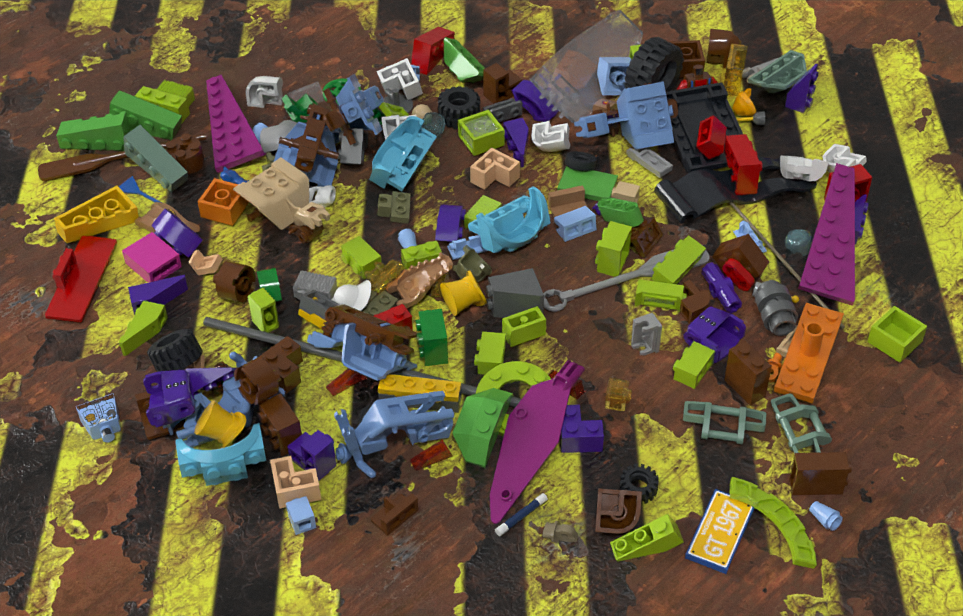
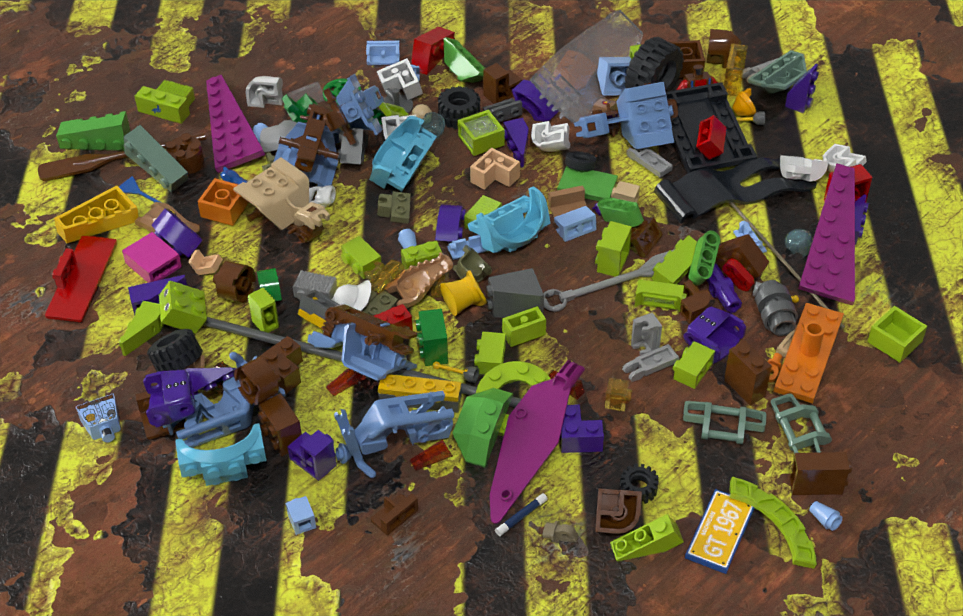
bright green wedge [109,90,182,140] -> none
yellow hat [194,400,246,448] -> none
light nougat brick [270,456,321,508] -> none
red wedge [724,134,762,195] -> none
none -> lime piece [159,281,207,334]
none -> light blue hinge [366,41,400,65]
none -> hinge [433,362,479,383]
none -> light grey hinge [622,344,679,382]
none -> bright green beam [689,231,720,286]

